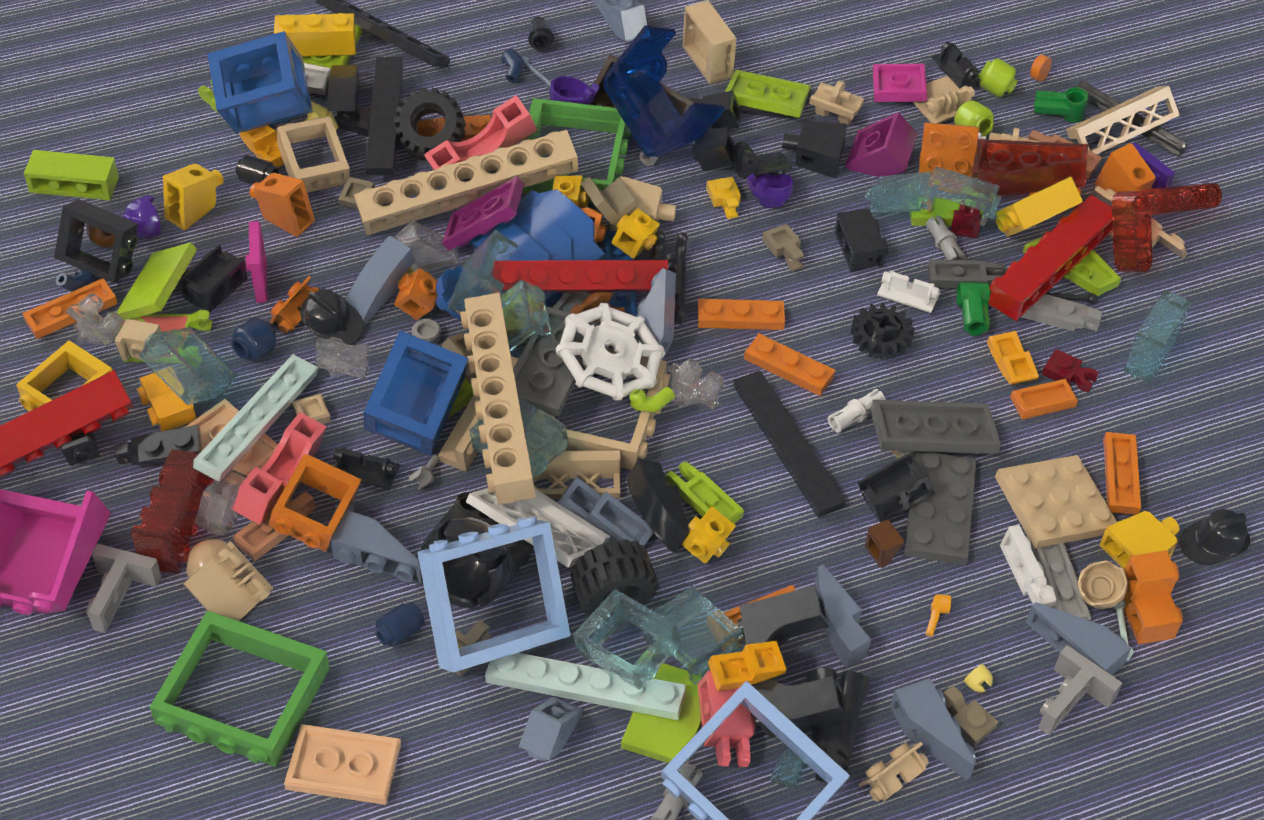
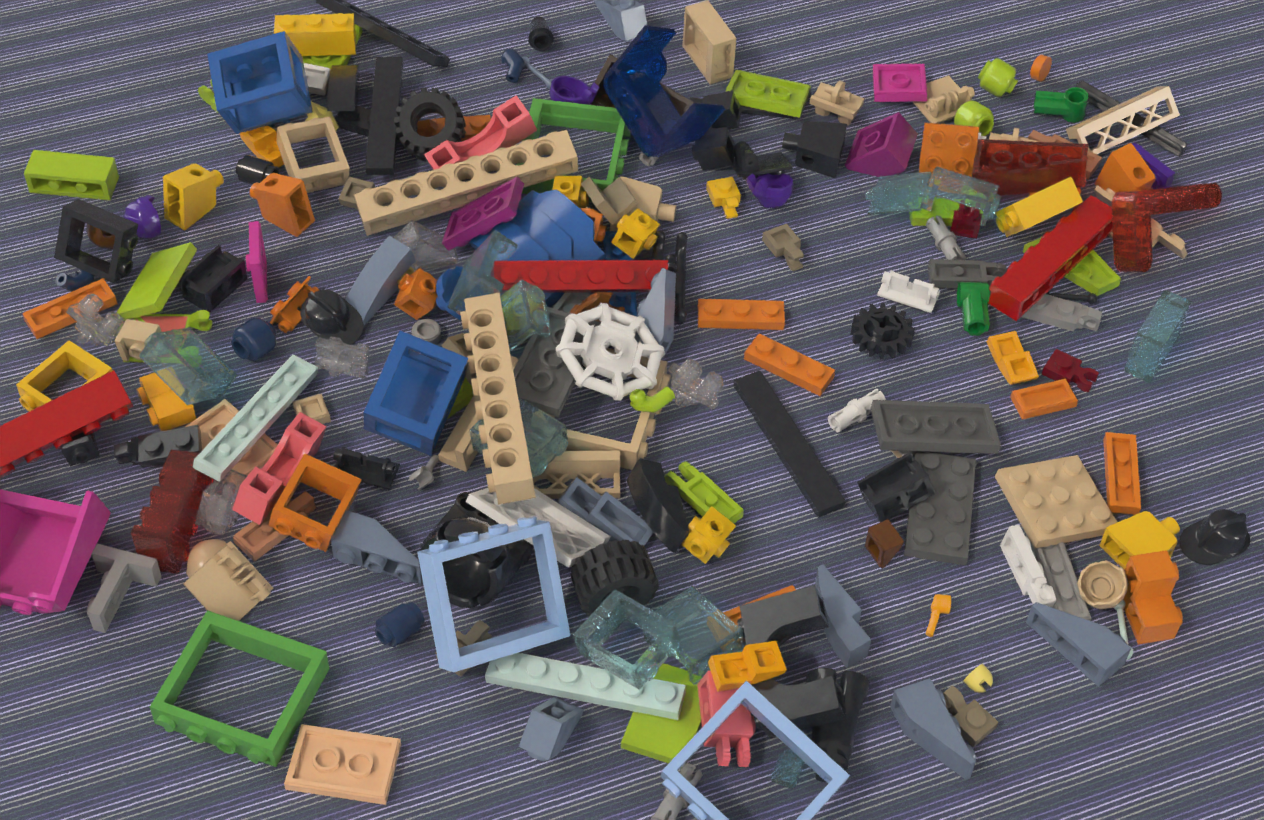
black hinge [835,208,888,272] -> none
tan hinge [858,742,929,802] -> none
black hinge [931,41,979,89] -> none
light grey bracket [1038,645,1122,736] -> none

